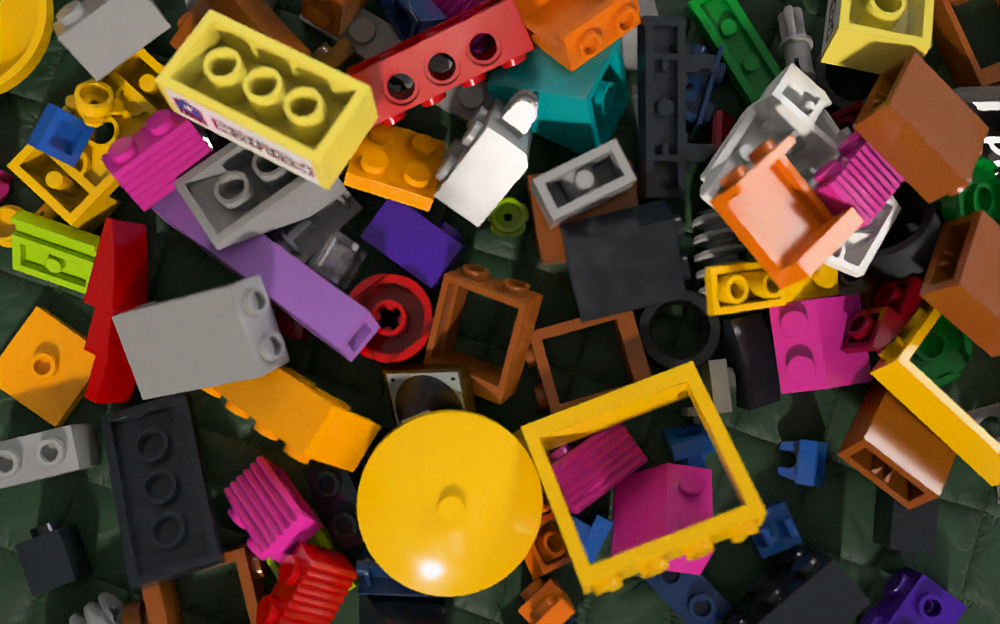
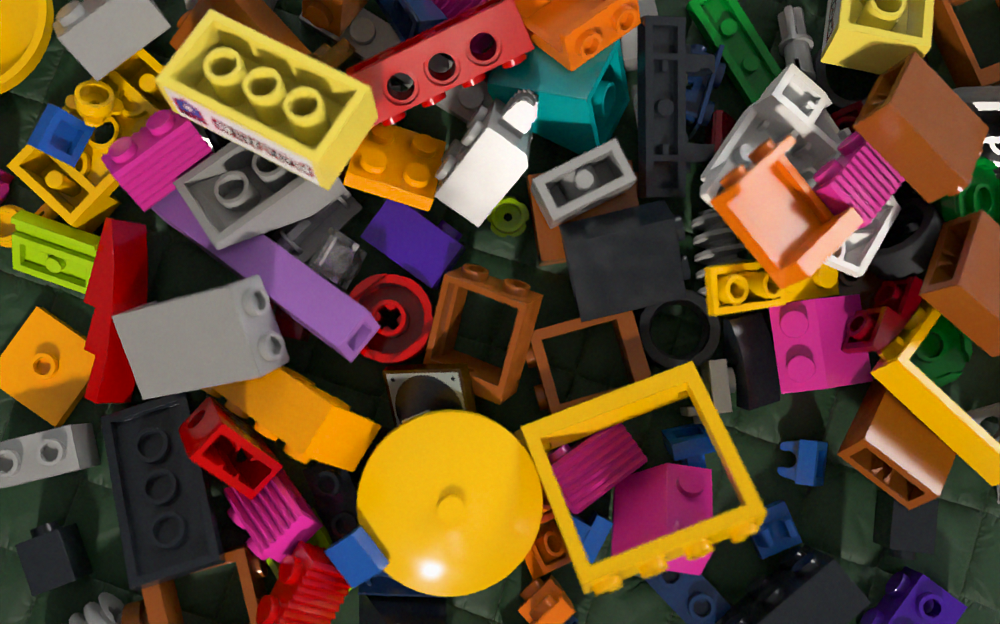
none -> red torso [178,397,283,500]
none -> blue tile [325,526,390,588]

